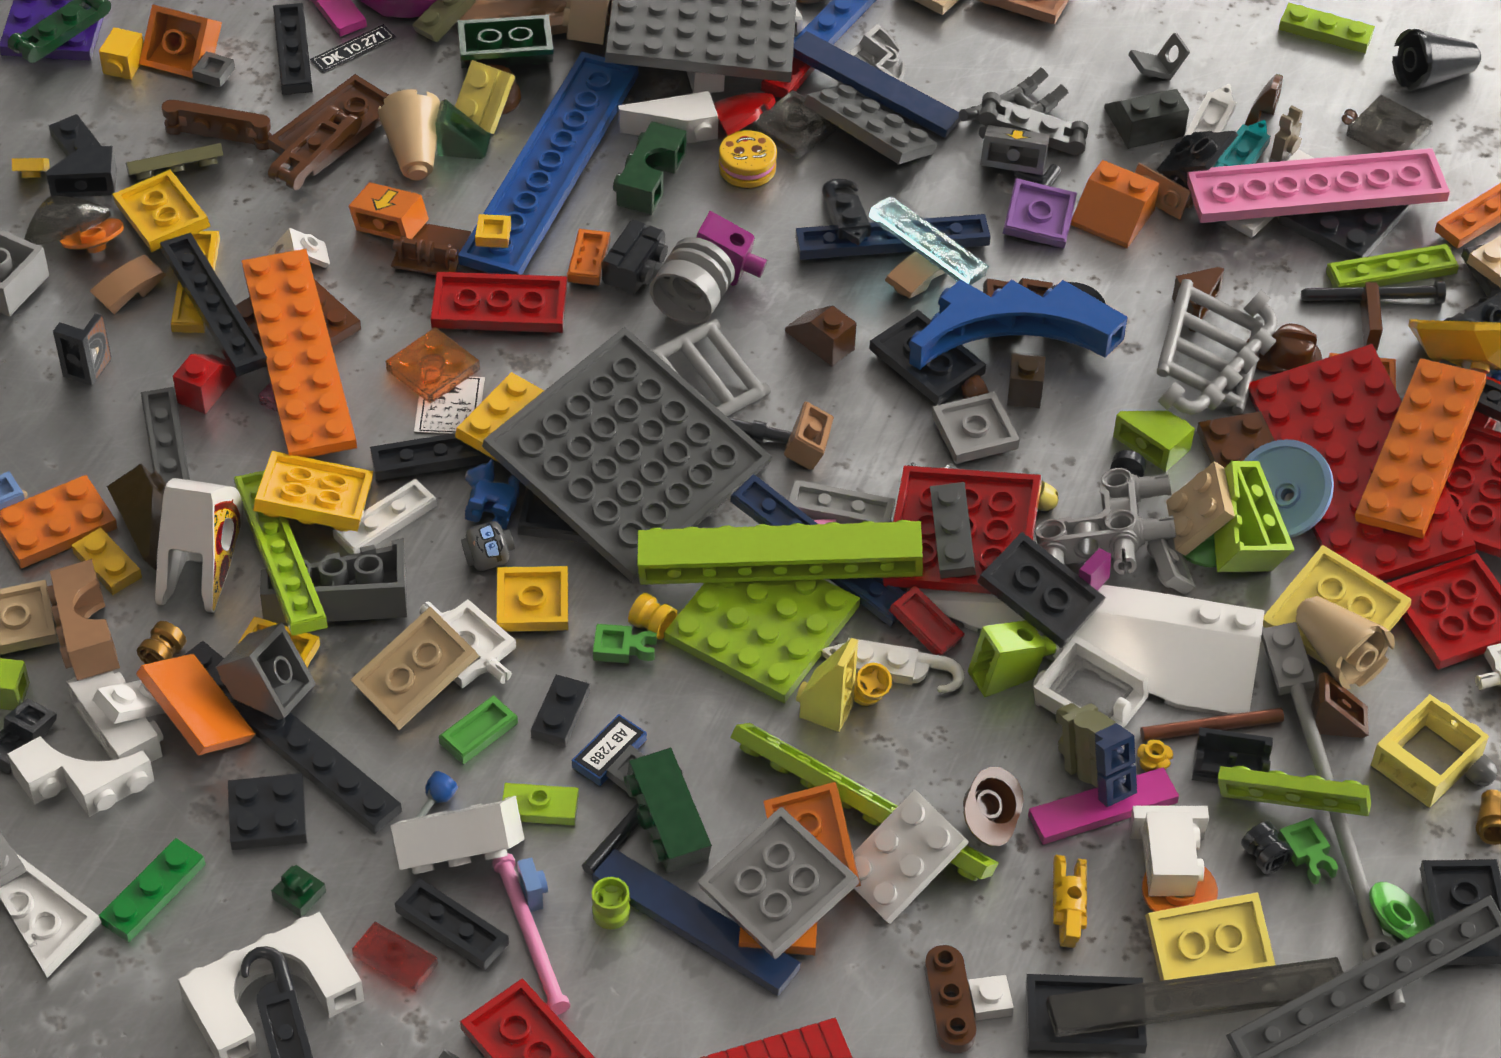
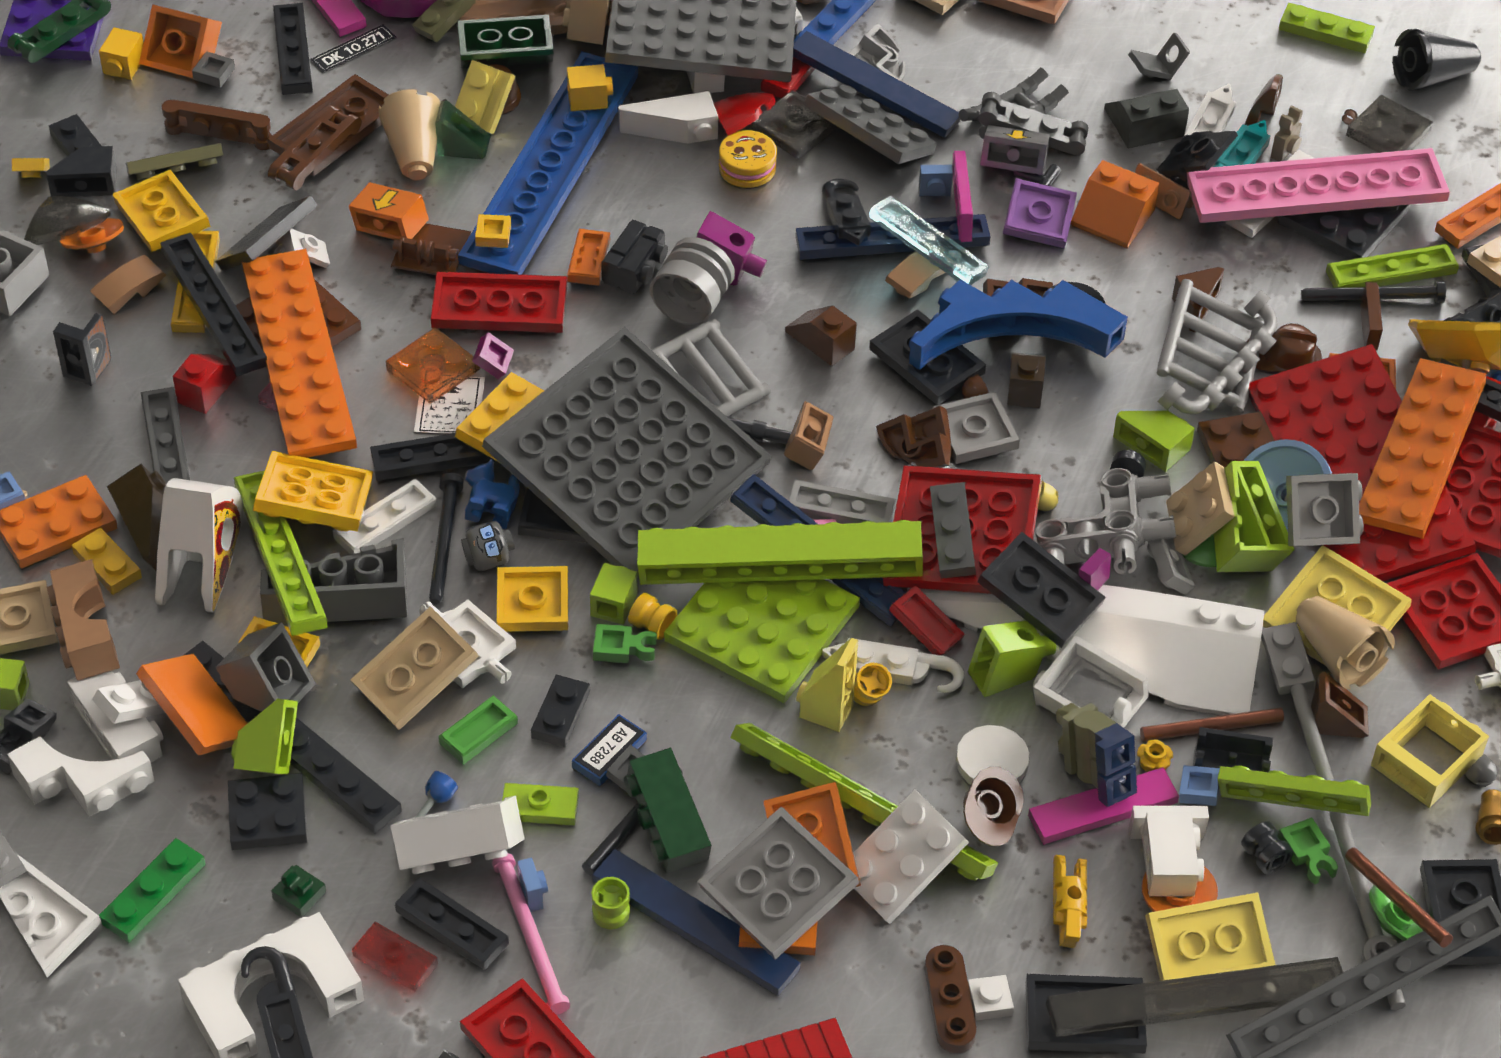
pearl gold wheel [136,621,187,664] -> none
dark green arch [613,121,686,215] -> none
none -> black tile [215,196,317,270]
none -> lime slope [231,699,298,775]
none -> black bar [429,473,464,605]
none -> magenta tile [472,332,514,379]
none -> yellow brick [567,64,613,111]
none -> lime brick [590,563,638,625]
none -> reddish brown brick [876,406,951,468]
none -> medium blue plate [919,164,953,196]
none -> dark pink tile [952,150,973,242]
none -> white tile [956,725,1029,785]
none -> medium blue plate [1179,765,1220,806]
none -> light grey plate [1286,473,1364,546]
none -> copper bar [1345,847,1453,948]

